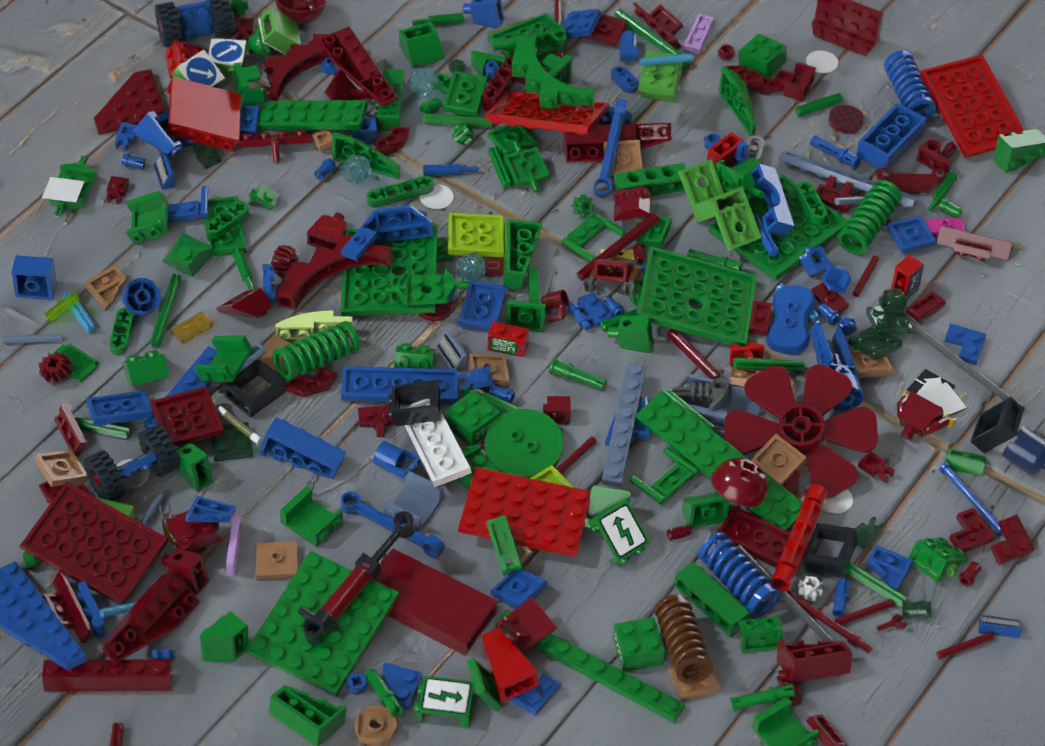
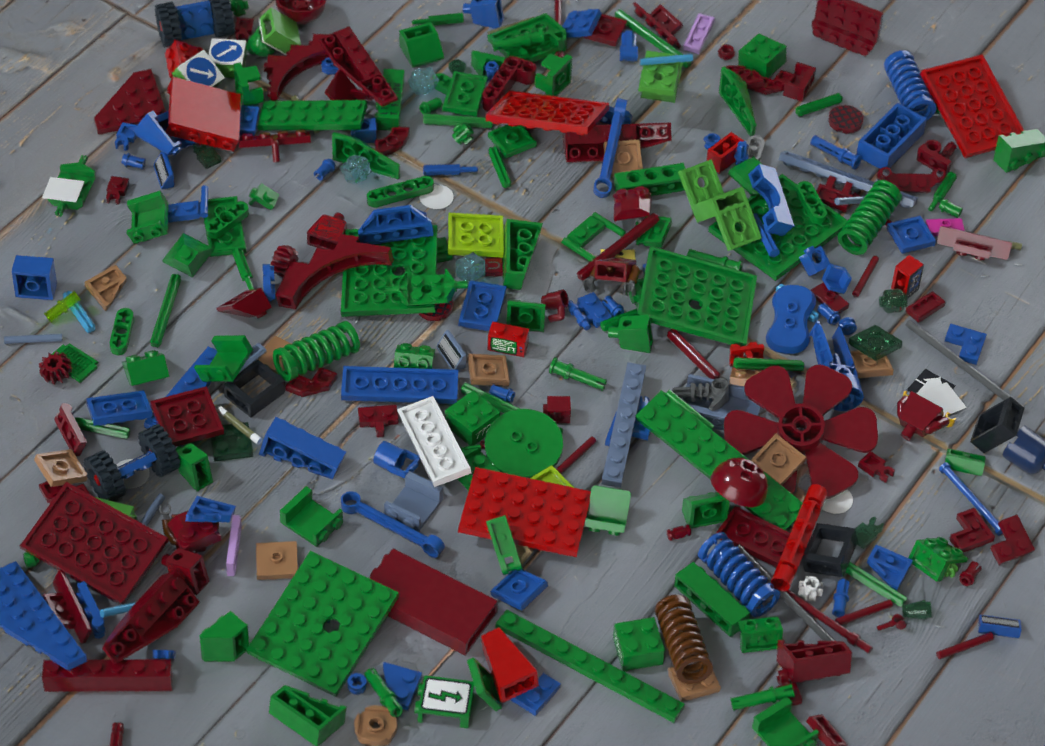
blue cylinder [122,278,161,316] -> none
clear yellow plate [171,311,213,344] -> none
yellowish green slope [275,311,352,340] -> none
black piece [298,511,416,645] -> none
nougat plate [312,130,332,151] -> none
blue plate [341,226,378,261] -> none
black window [388,380,442,427] -> none
blue plate [457,366,493,389] -> none
dark red plate [497,597,557,653] -> none
green plate [503,141,550,193] -> none
green arch [512,36,595,109] -> none
green beam [528,268,540,303] -> none
green gear [571,194,595,217] -> none
panel [588,500,650,565] -> none
blue plate [611,66,639,93] -> none
green plate [629,447,699,505] -> none
dark red piece [633,243,646,265] -> none
green plate [714,160,765,205] -> none
dark red plate [748,300,772,336] -> none
white sticker [806,51,838,73] -> none
clear green plate [866,306,912,334] -> none

